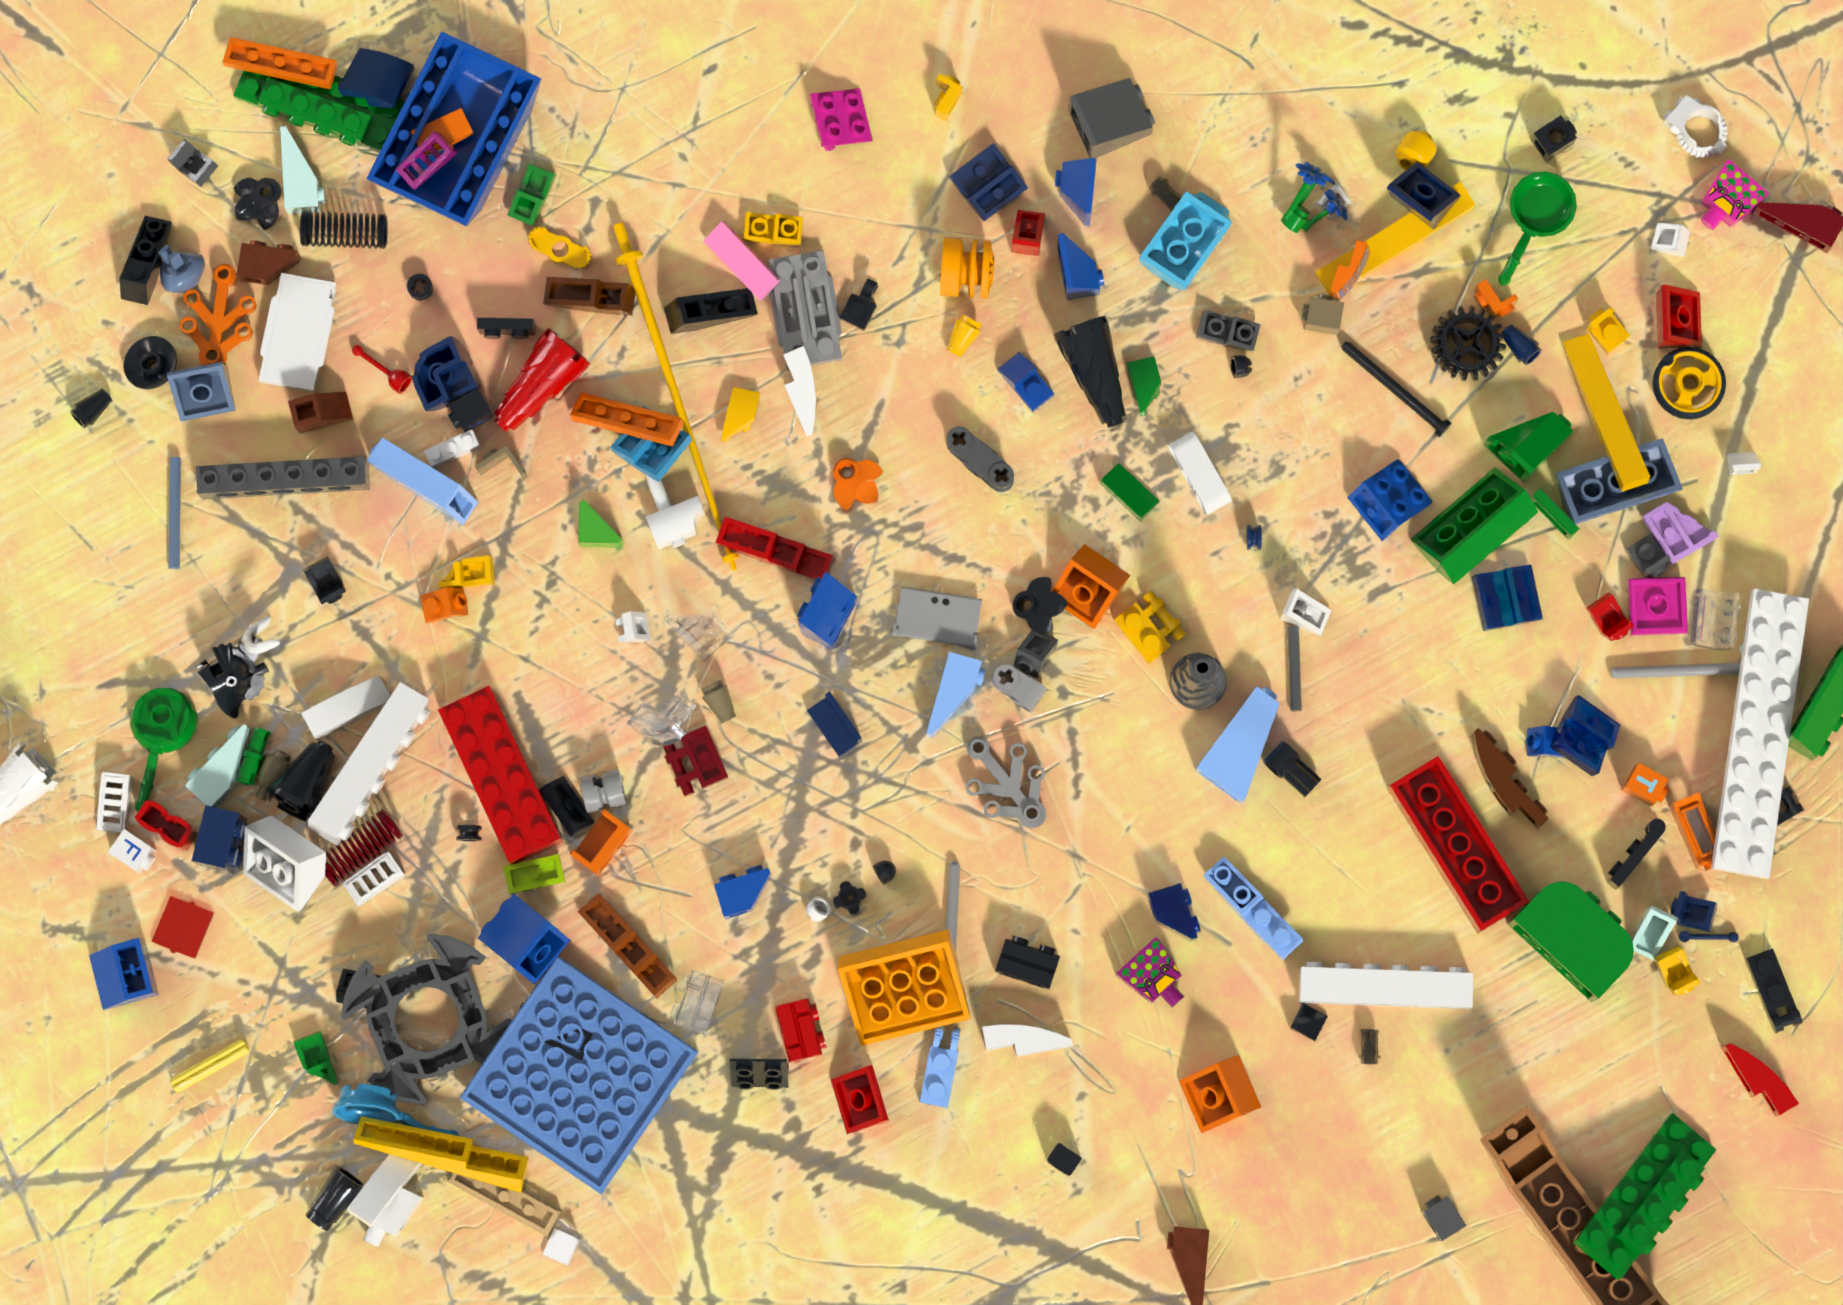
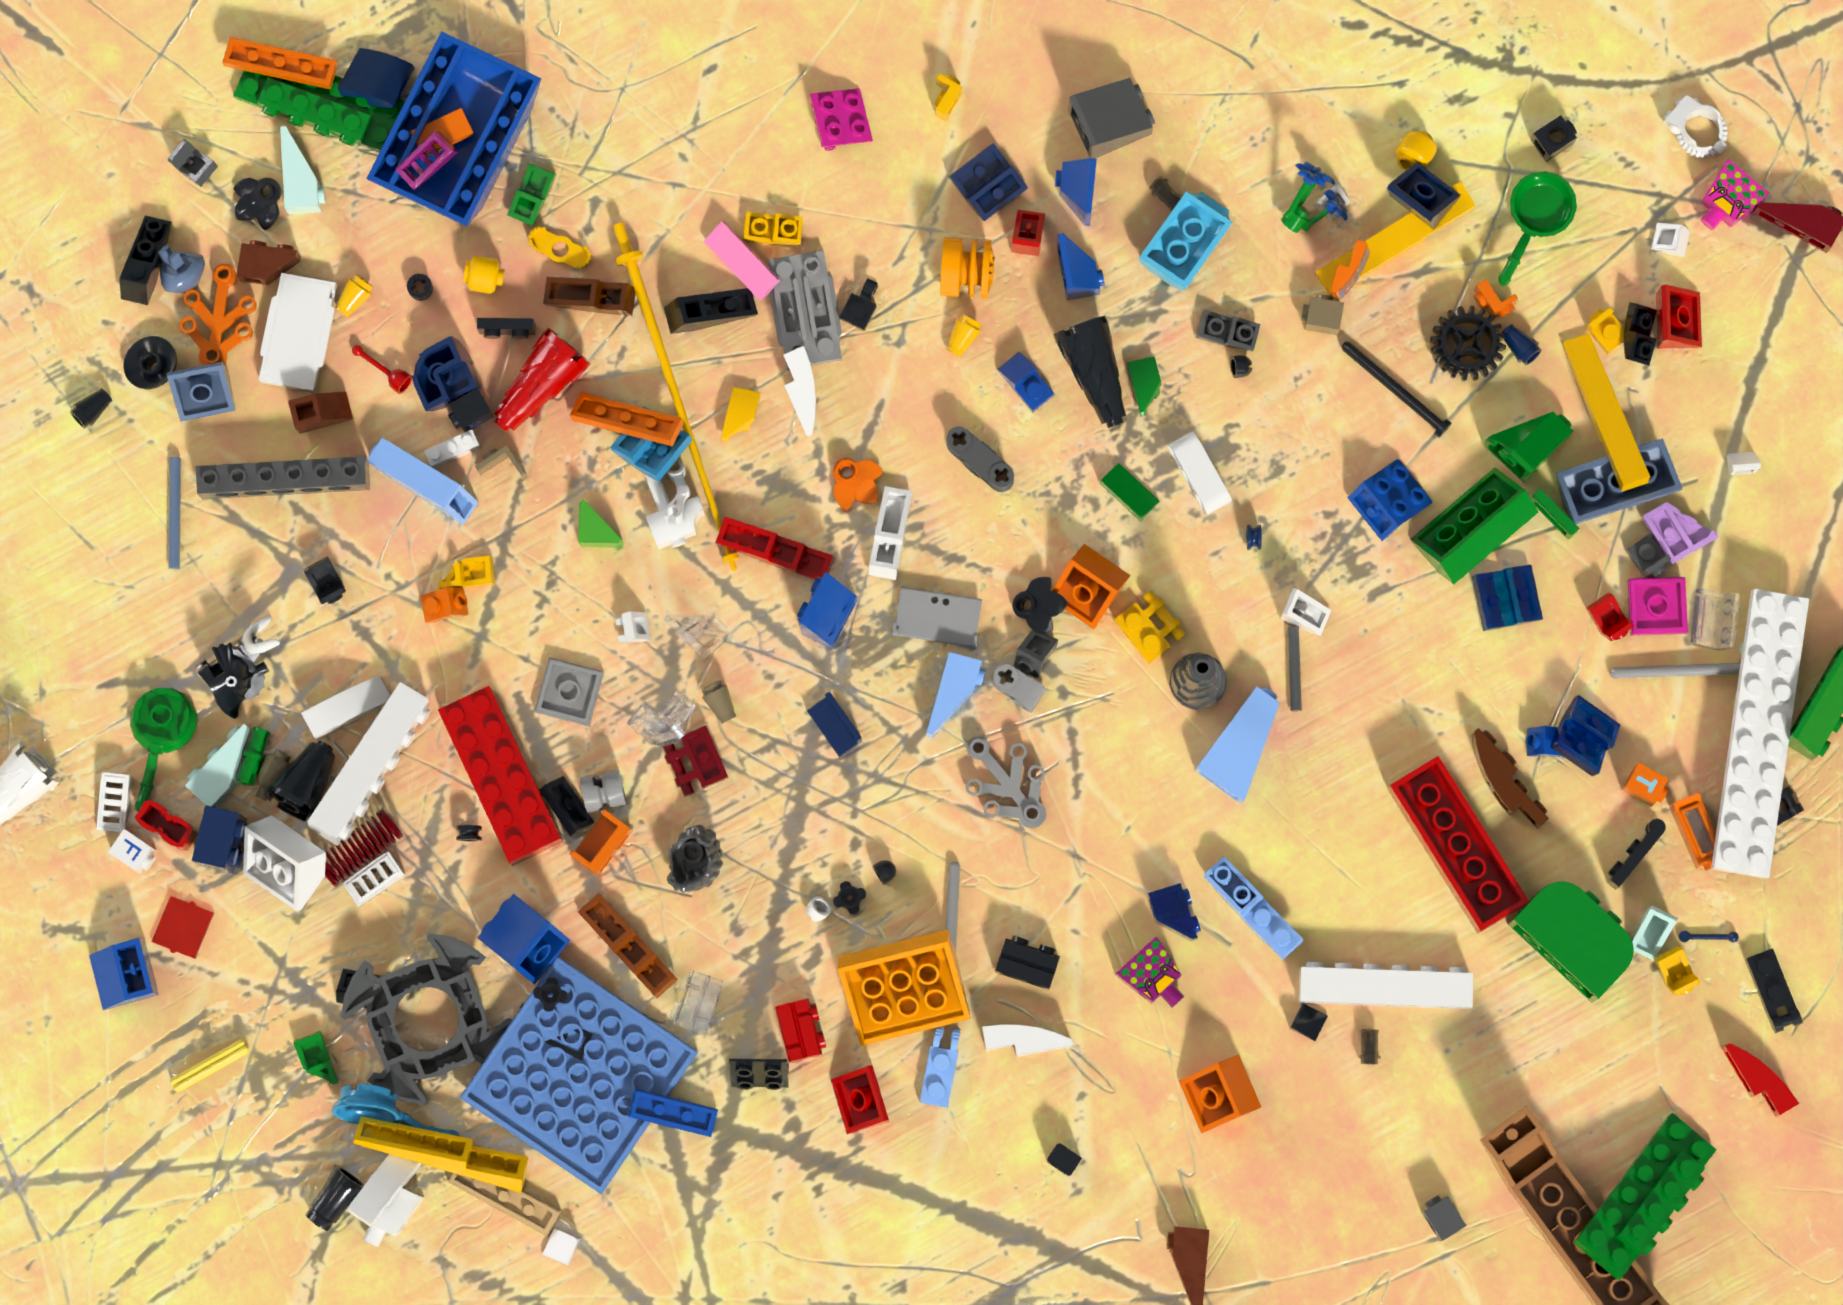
black piece [300,211,388,249] -> none
lime plate [503,854,566,895] -> none
blue slope [714,865,771,920] -> none
black piece [1263,741,1322,798] -> none
yellow wheel [1652,347,1726,420] -> none
dark blue bracket [1671,891,1718,932] -> none
none -> yellow cone [335,274,374,317]
none -> yellow head [463,255,505,294]
none -> black plate [533,977,568,1012]
none -> light grey tile [534,657,604,727]
none -> blue tile [627,1088,718,1137]
none -> white piece [663,460,690,525]
none -> dark grey hair [666,825,723,893]
none -> white slope [868,486,912,580]
none -> black slope [1624,302,1657,366]

